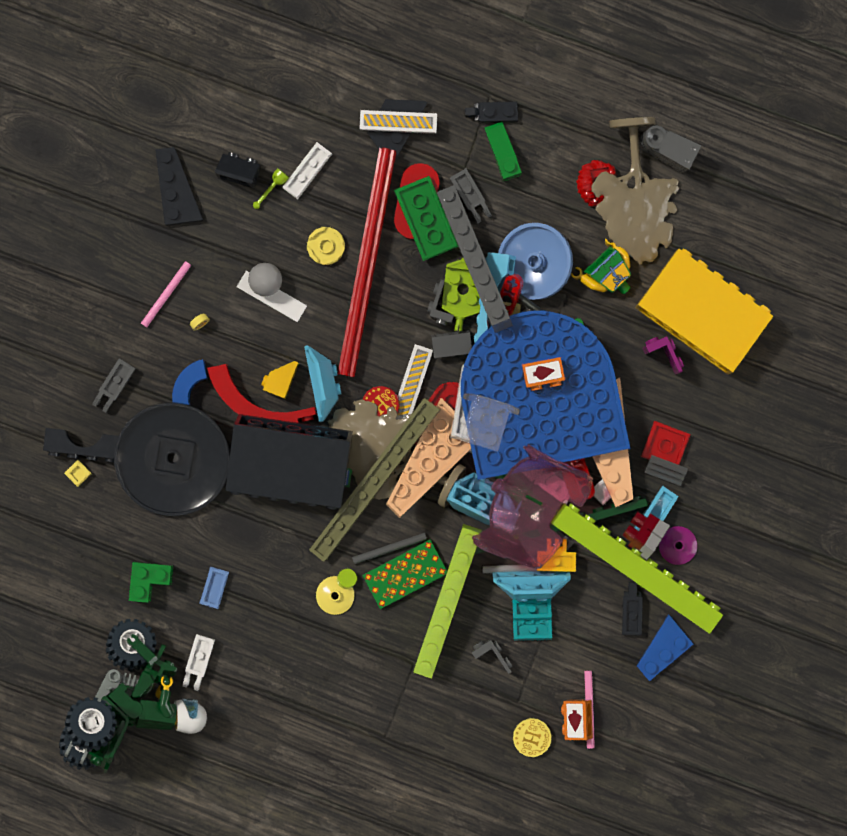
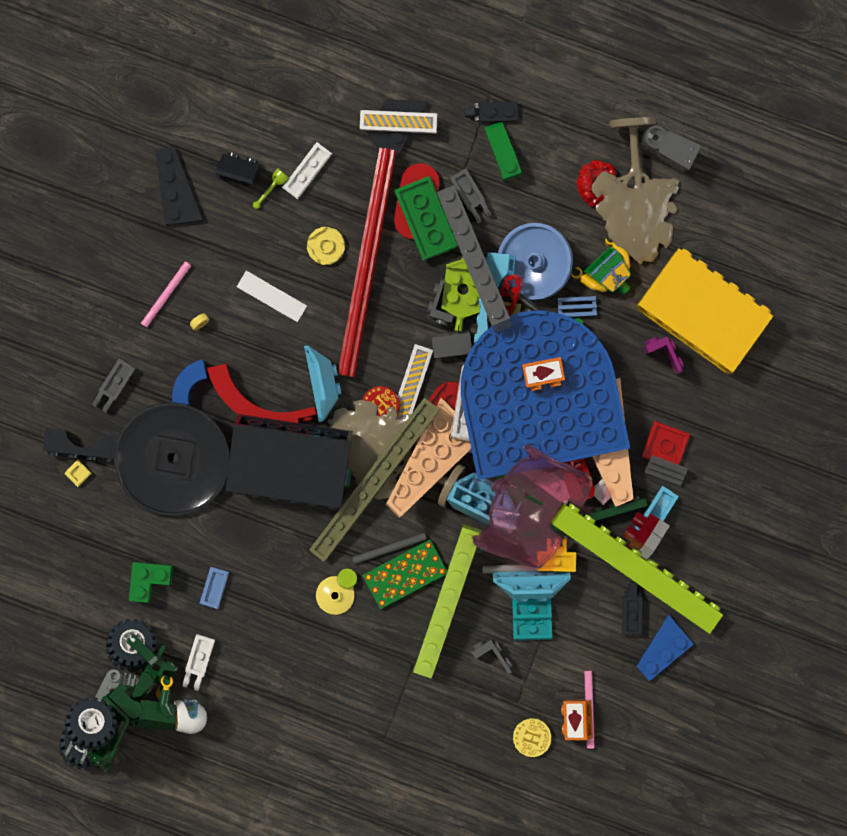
light grey piece [248,263,282,296] -> none
yellow slope [261,361,299,399] -> none
clear piece [461,393,520,451] -> none
magenta dish [659,526,697,565] -> none
none -> medium blue tile [558,296,597,317]

